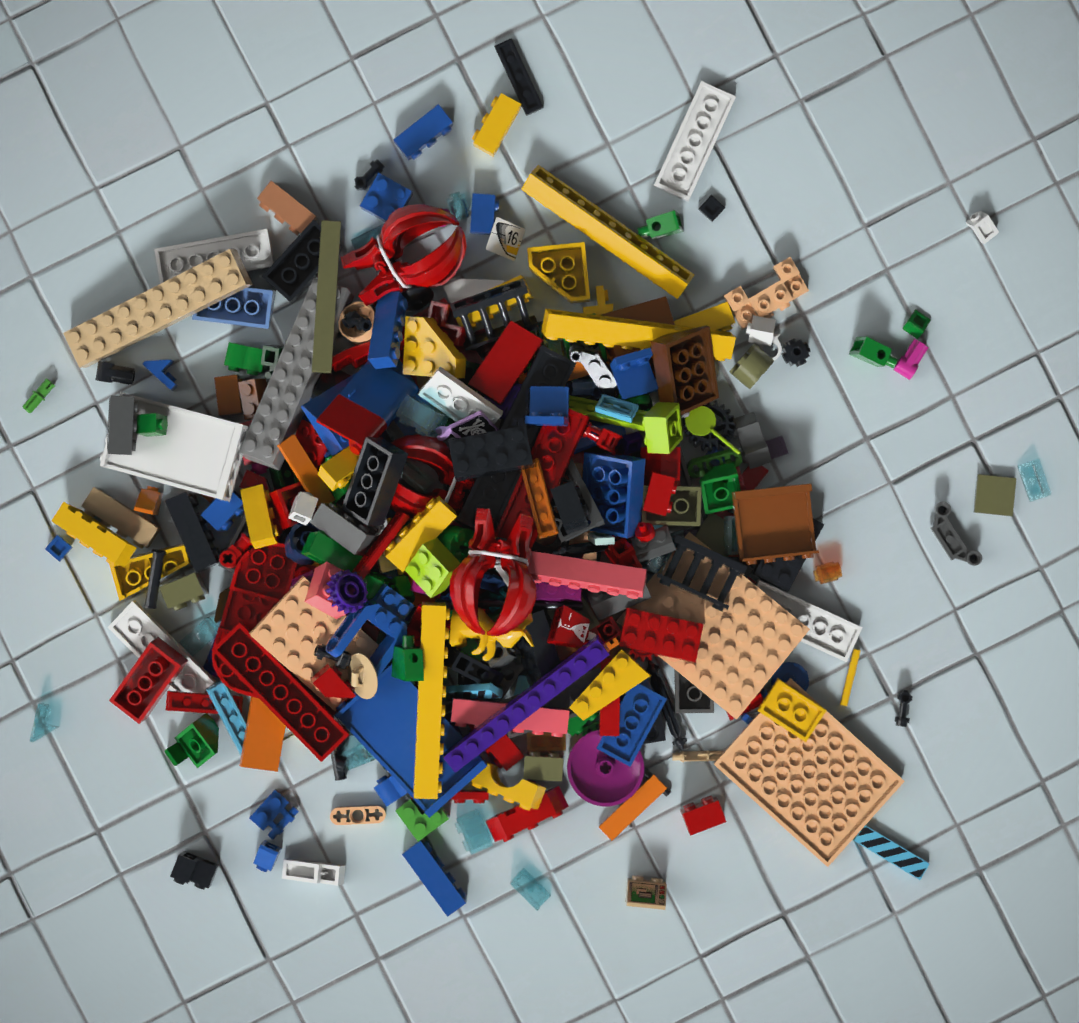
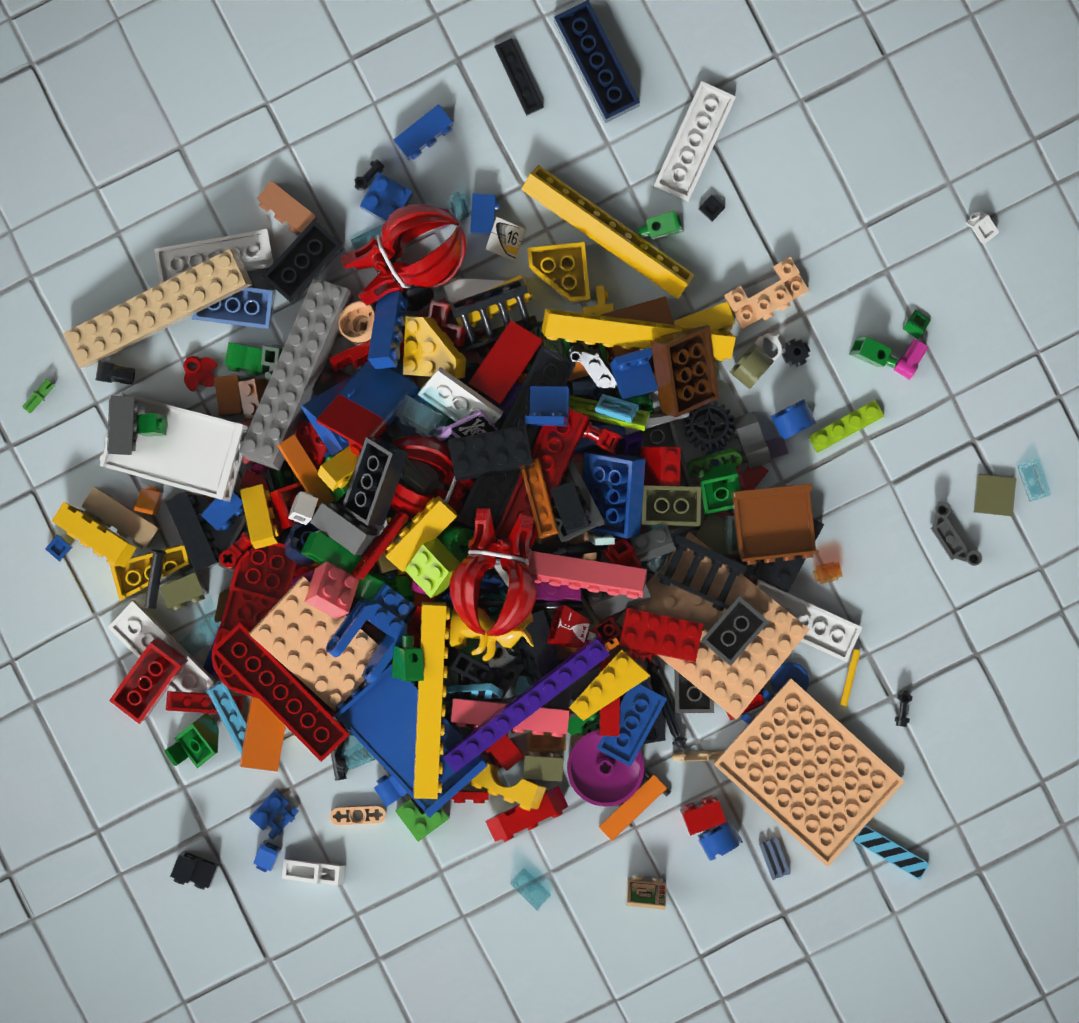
clear light blue slope [30,703,59,742] -> none
blue slope [142,360,178,391] -> none
red slope [310,663,356,698] -> none
olive tile [312,220,341,373] -> none
black bar [314,644,352,669] -> none
dark purple gear [326,570,368,614] -> none
black bar [342,310,372,332] -> none
tan shield [348,653,378,699] -> none
blue brick [402,839,467,917] -> none
clear light blue brick [454,808,493,855] -> none
yellow brick [472,93,521,157] -> none
red tile [635,522,656,542] -> none
lime brick [642,402,683,454] -> none
red brick [642,472,678,516] -> none
lime piece [685,406,741,454] -> none
white brick [746,315,776,346] -> none
yellow tile [757,678,827,742] -> none
none -> red plate [183,356,218,392]
none -> dark blue brick [554,0,640,123]
none -> blue brick [697,819,743,861]
none -> dark grey brick [701,596,769,667]
none -> sand blue tile [759,837,791,880]
none -> blue brick [771,399,816,440]
none -> lime plate [808,400,884,453]

